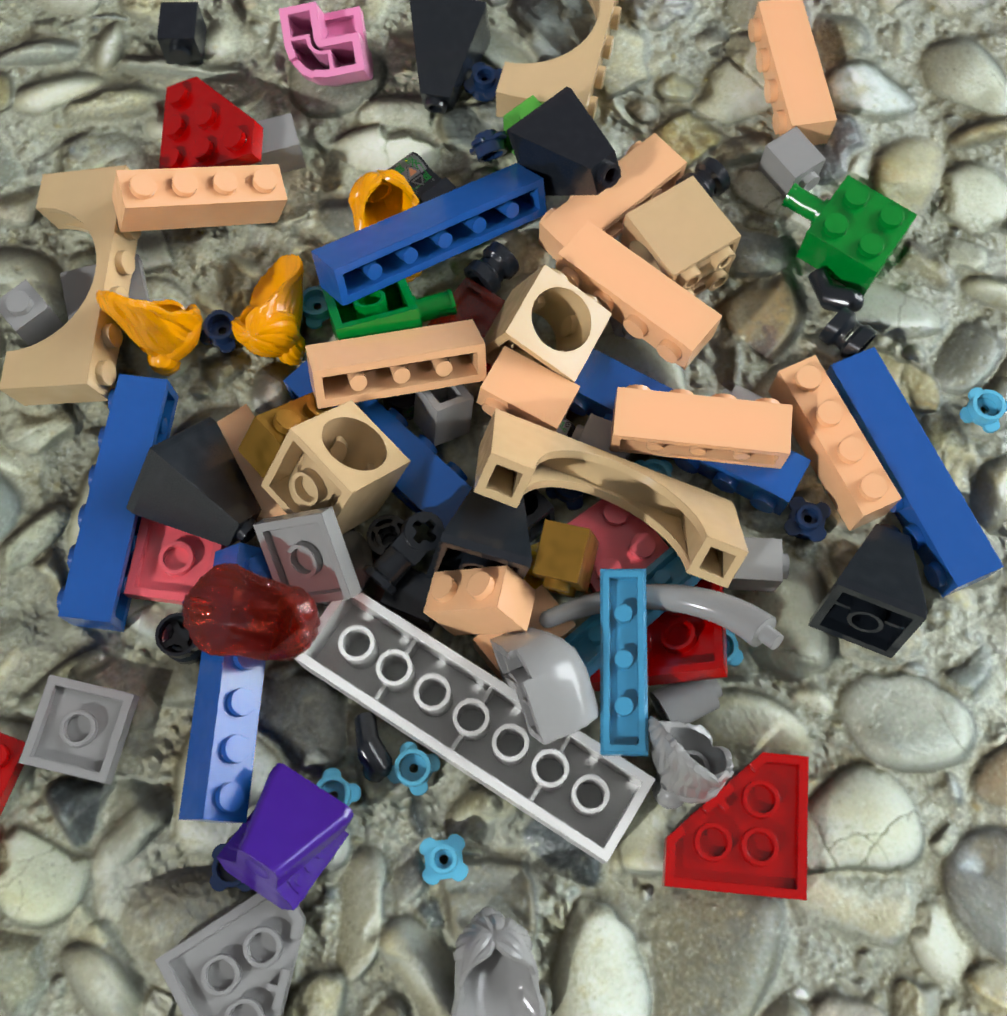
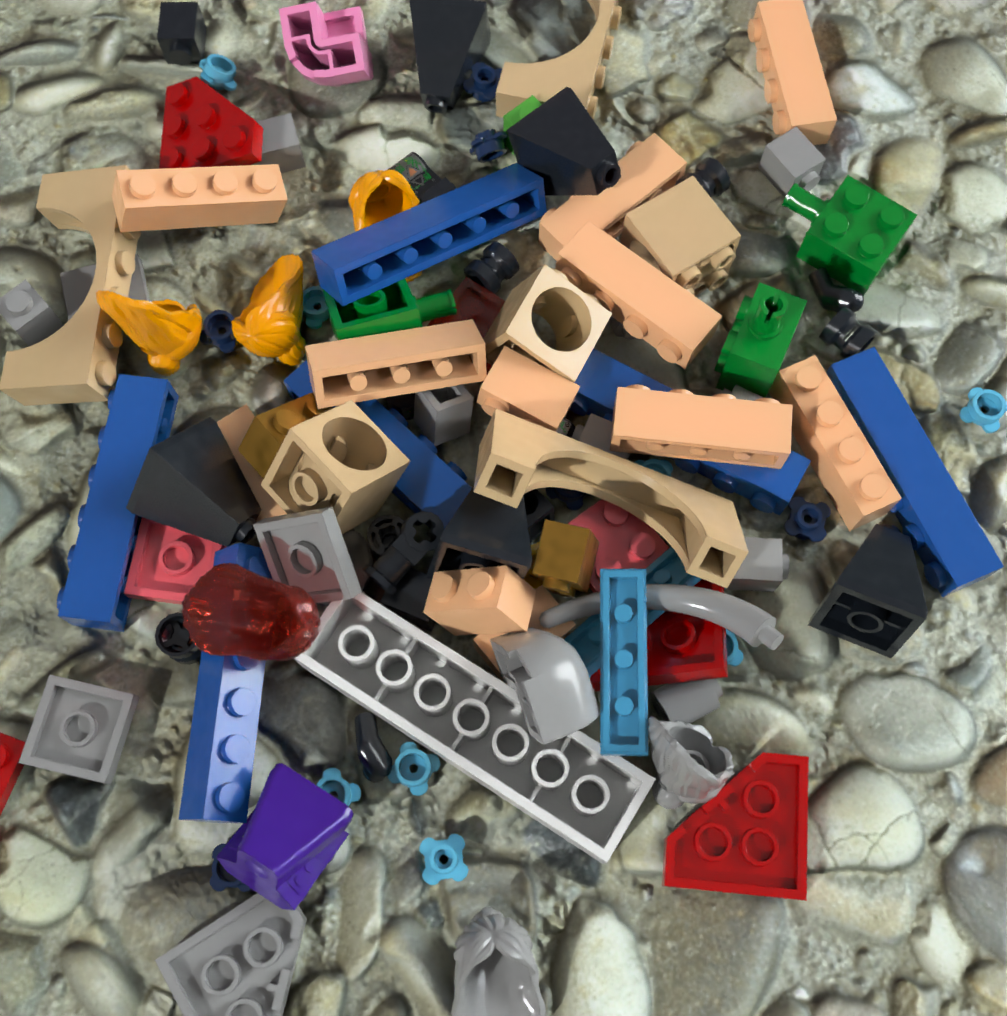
none -> medium azure plate [199,54,237,91]
none -> green brick [714,282,808,398]

